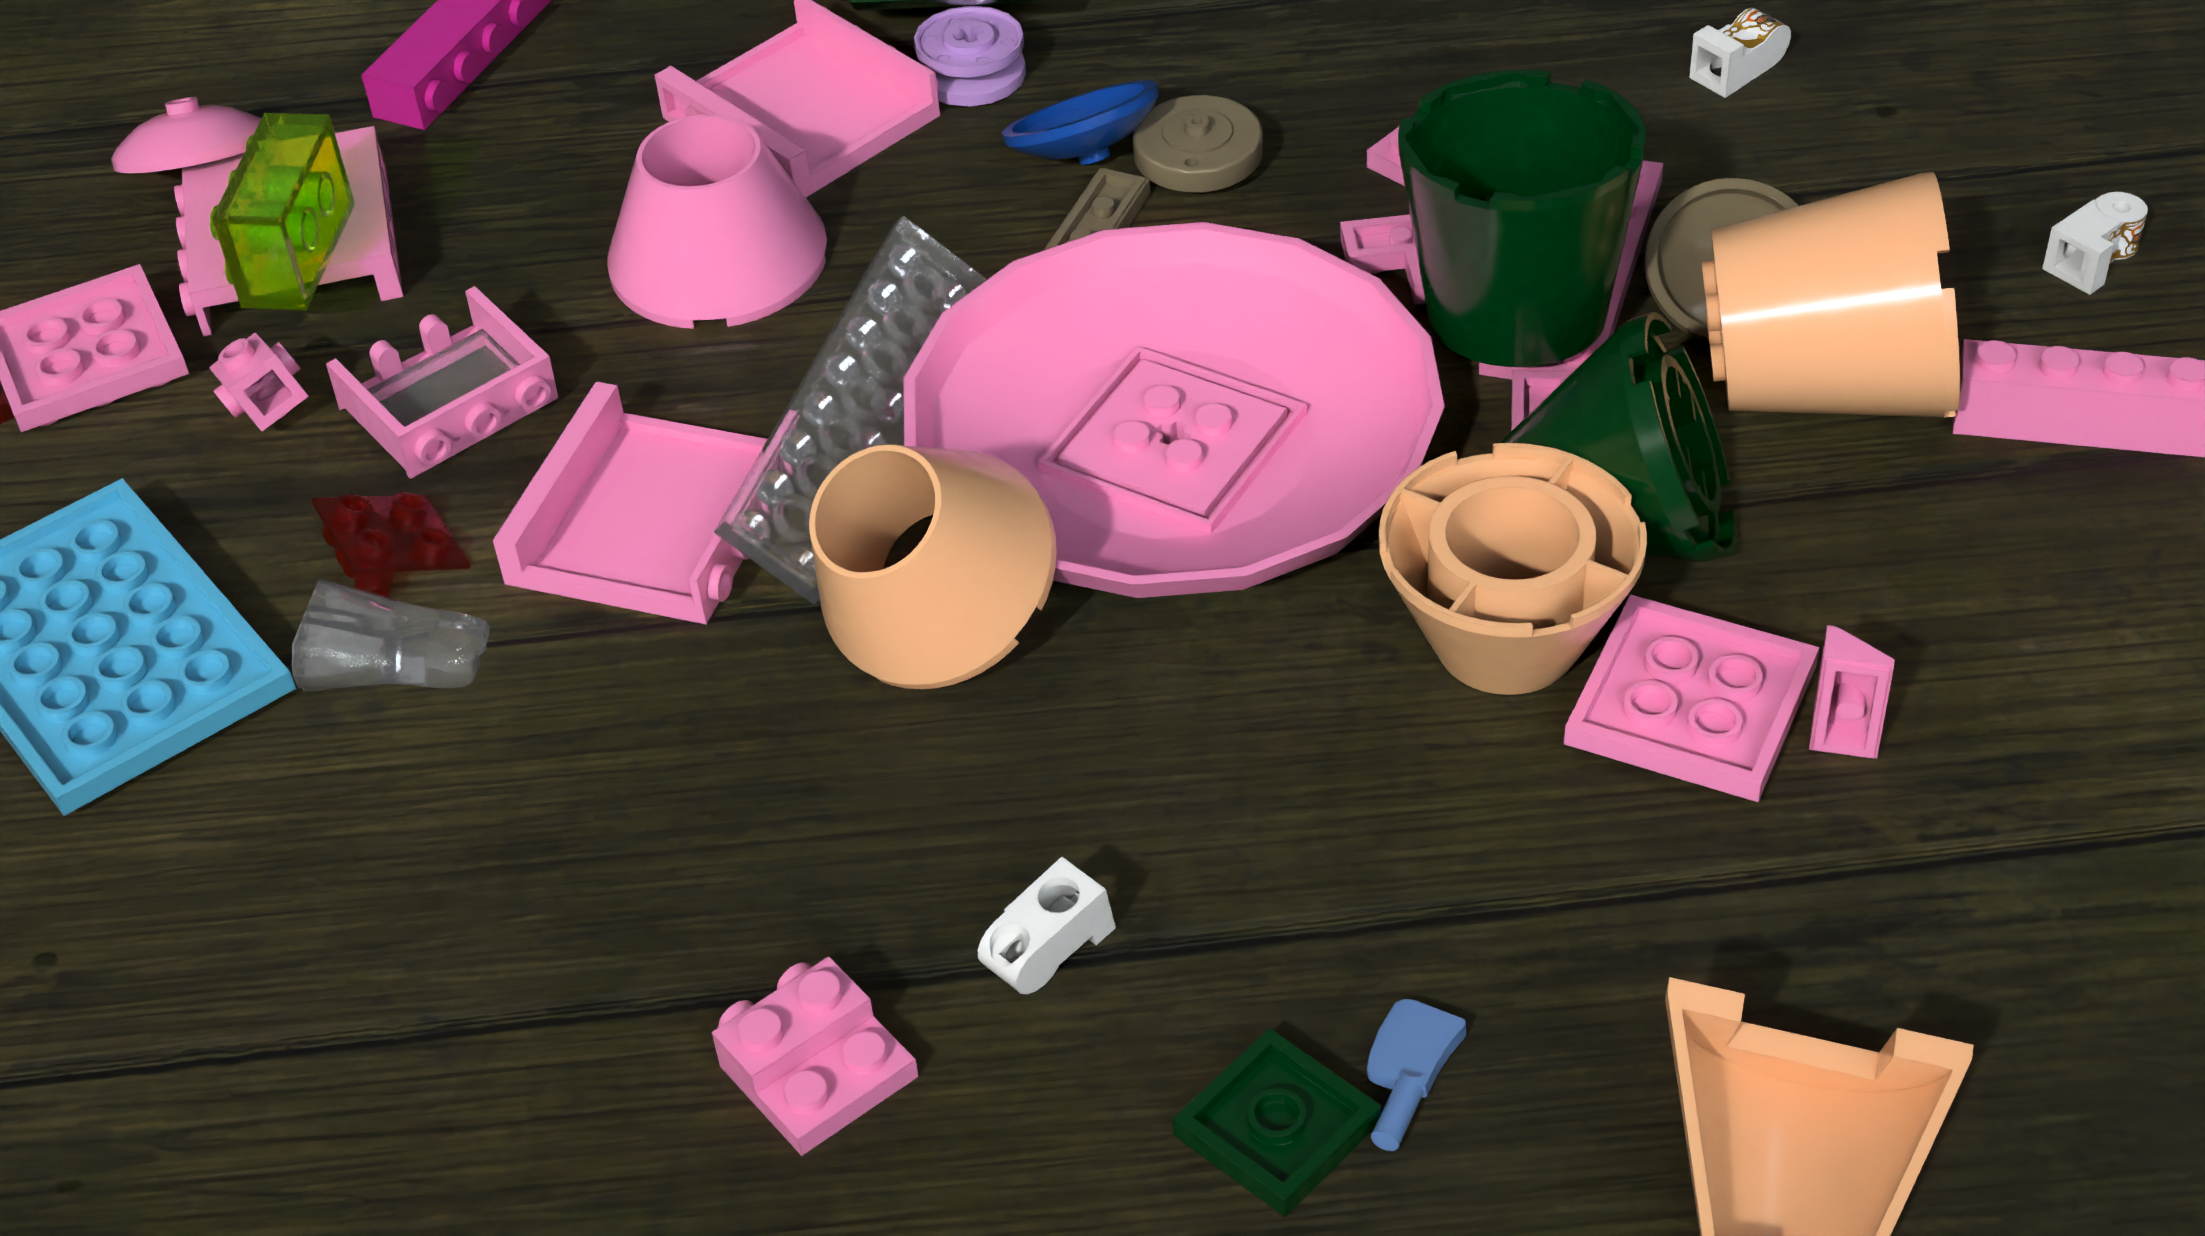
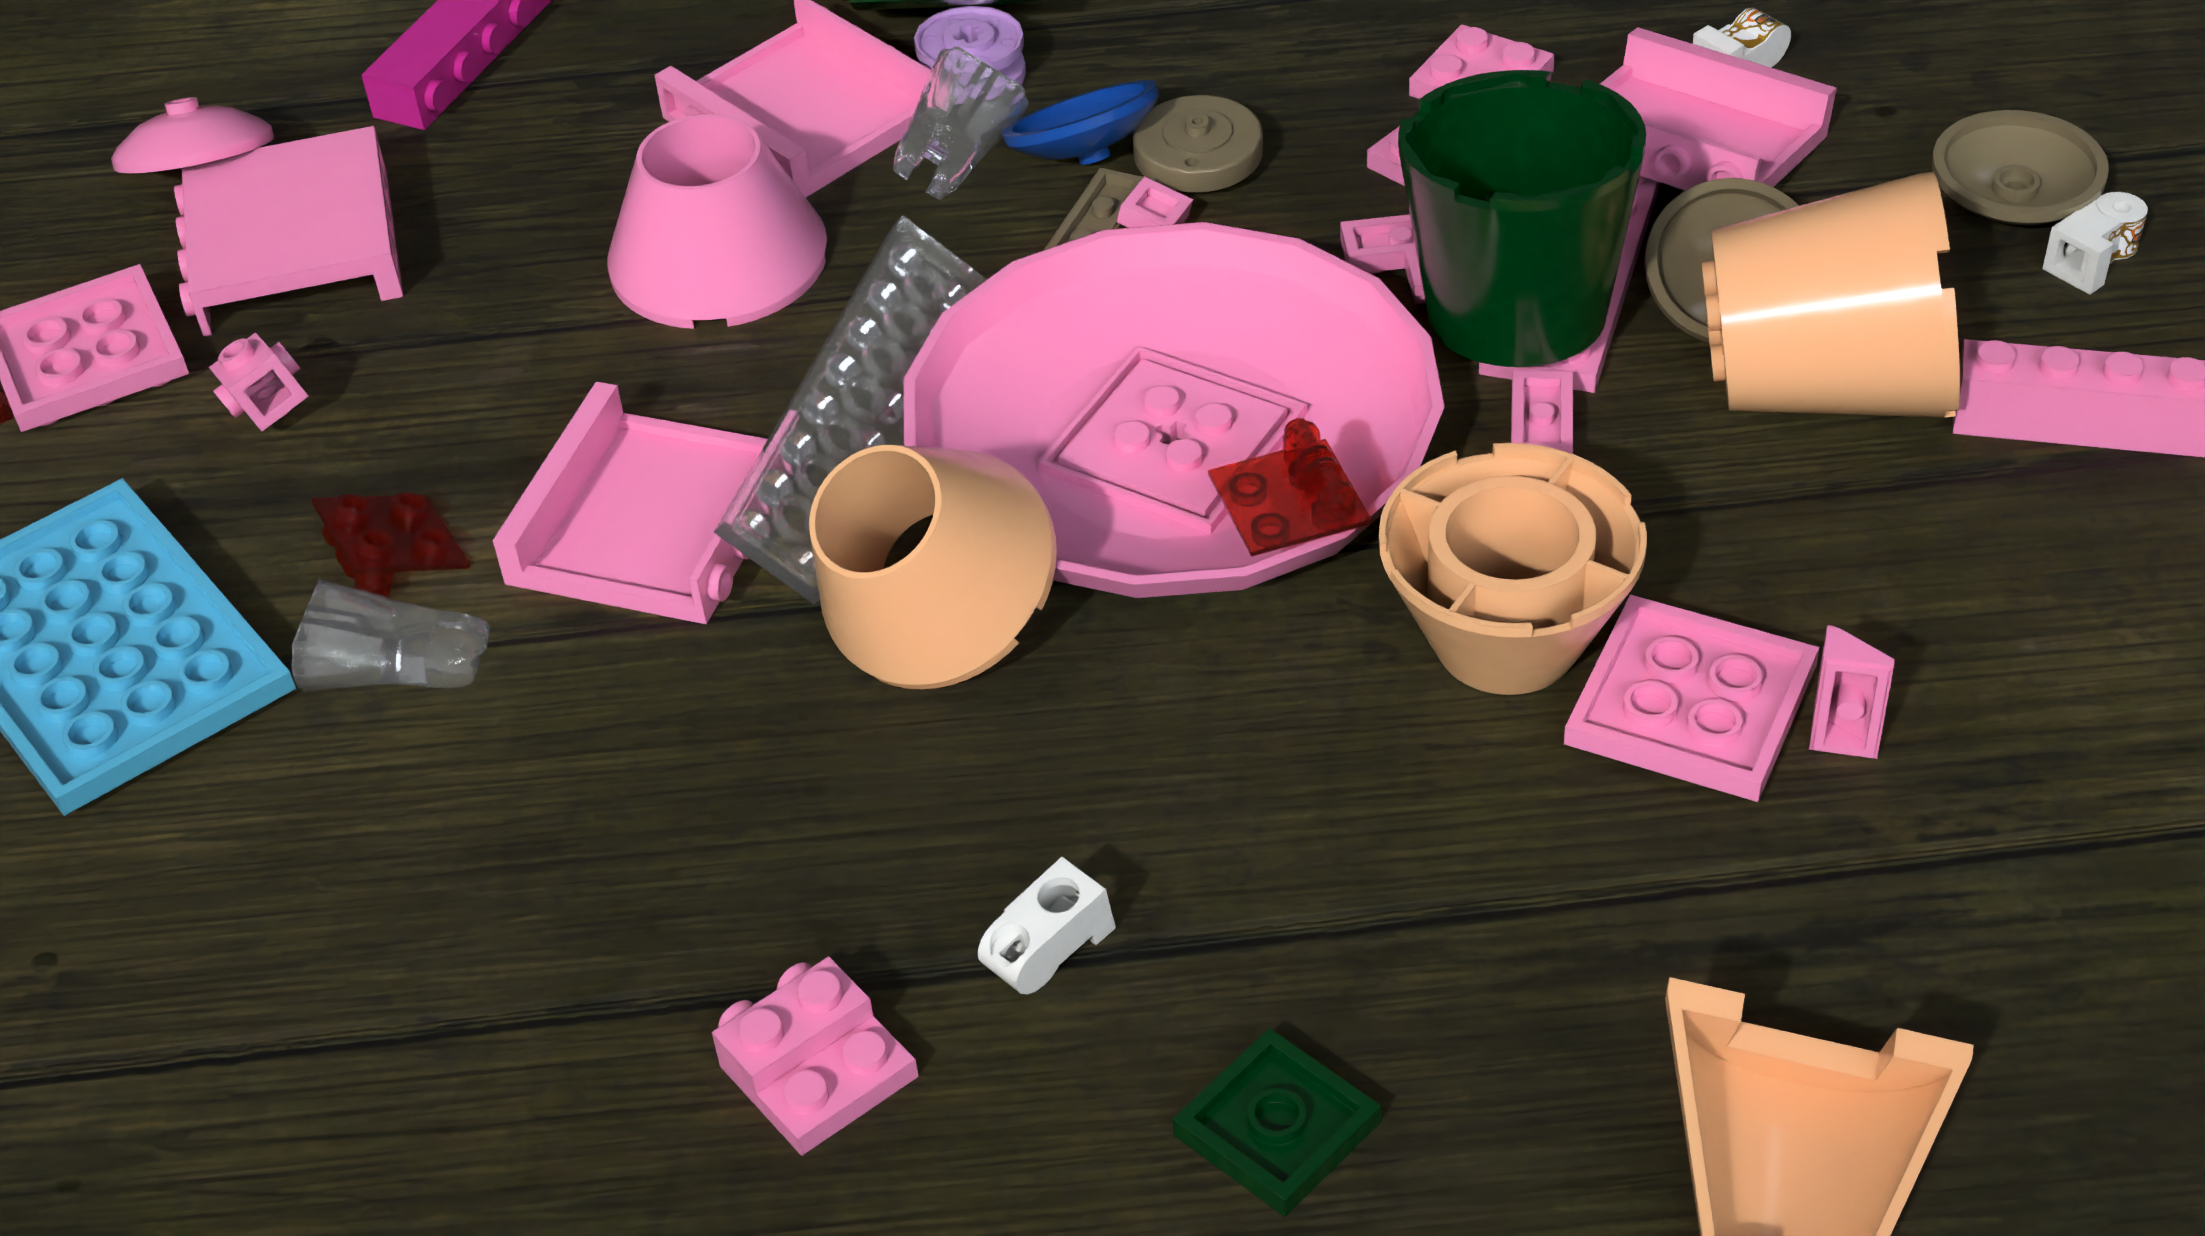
clear neon green brick [210,113,355,310] -> none
bright pink window [326,286,559,479] -> none
medium blue piece [1367,999,1467,1151] -> none
dark green cone [1489,312,1737,563] -> none
none -> clear piece [893,46,1028,200]
none -> bright pink plate [1117,176,1193,228]
none -> clear red hinge [1208,418,1372,557]
none -> bright pink plate [1409,24,1554,99]
none -> bright pink panel [1600,27,1837,191]
none -> dark tan dish [1932,110,2109,225]

